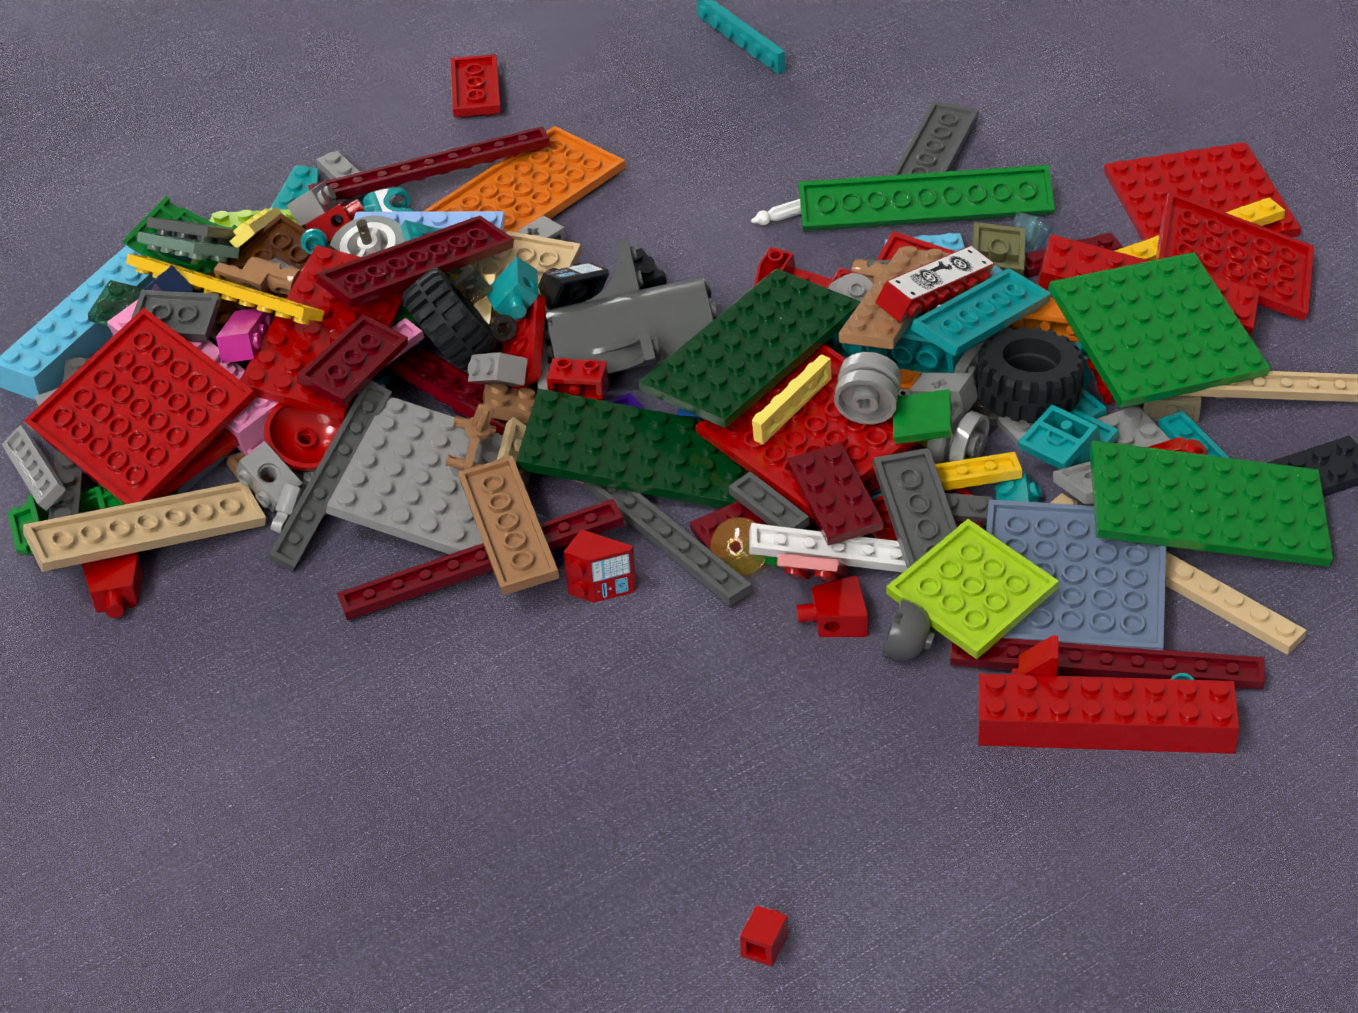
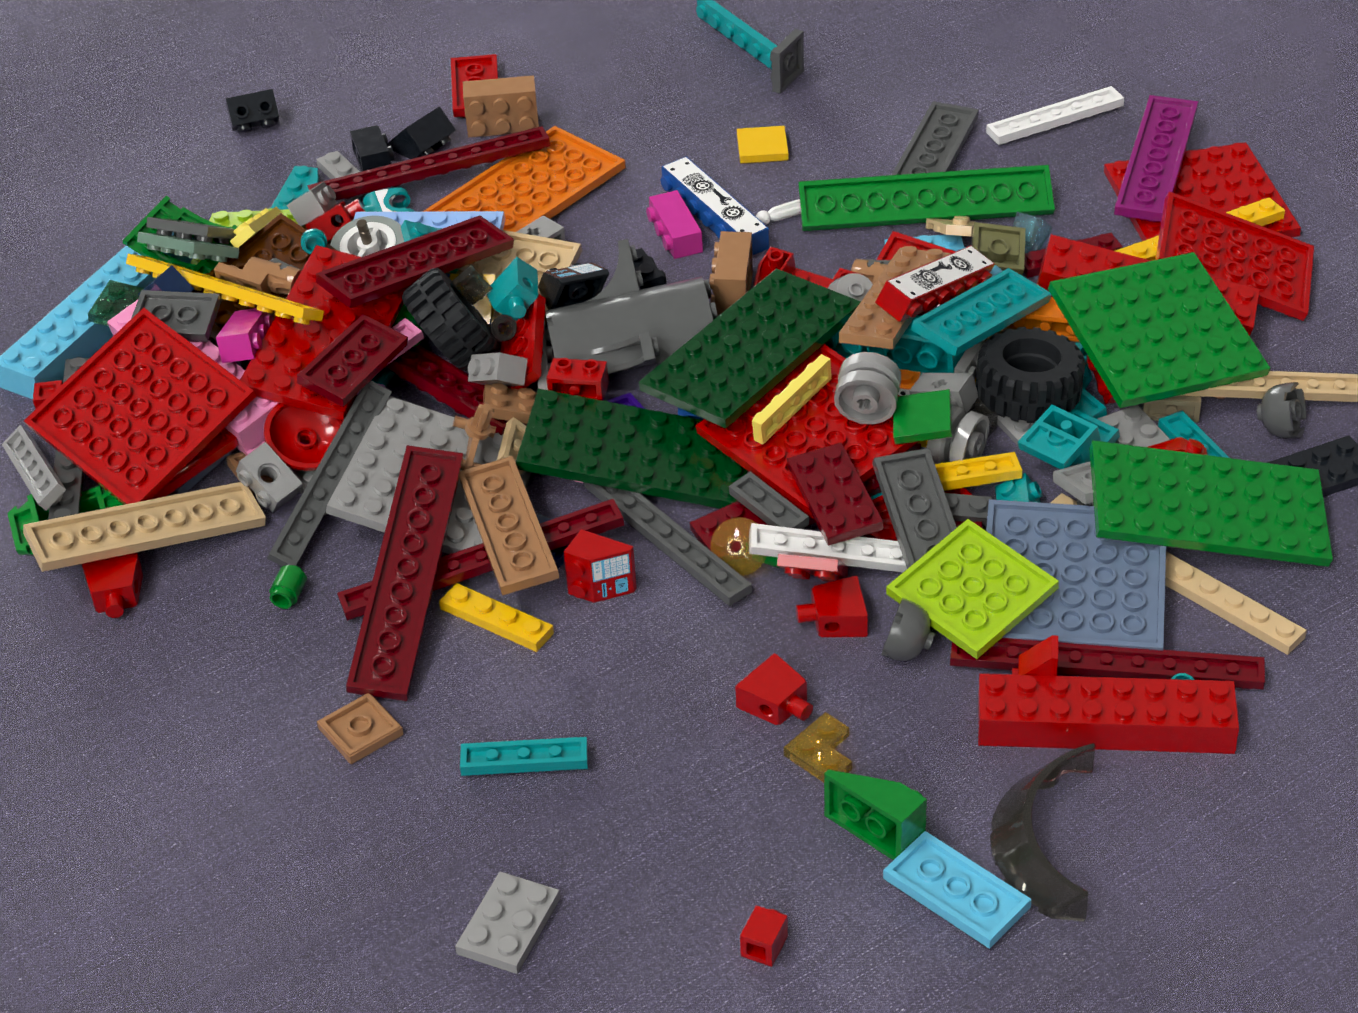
light grey bar [270,483,304,533] -> none
none -> red plate [33,380,63,409]
none -> black brick [226,89,279,133]
none -> green brick [269,565,307,609]
none -> medium nougat tile [317,693,404,764]
none -> dark red plate [346,445,463,701]
none -> black brick [350,125,394,171]
none -> black slope [388,106,456,159]
none -> yellow plate [439,583,554,652]
none -> light grey plate [455,872,560,974]
none -> teal plate [460,737,588,776]
none -> medium nougat brick [463,75,539,138]
none -> dark pink brick [646,190,703,259]
none -> brick [660,156,769,255]
none -> medium nougat brick [709,231,753,316]
none -> red torso [735,653,813,725]
none -> yellow tile [737,126,789,164]
none -> dark grey plate [770,29,804,94]
none -> clear yellow plate [784,712,852,783]
none -> green slope [824,769,927,860]
none -> medium azure plate [883,831,1031,949]
none -> tan wing [926,216,975,237]
none -> white plate [986,86,1124,145]
none -> clear smoke windscreen [990,743,1095,921]
none -> magenta plate [1114,95,1198,222]
none -> dark grey cylinder [1257,382,1306,438]

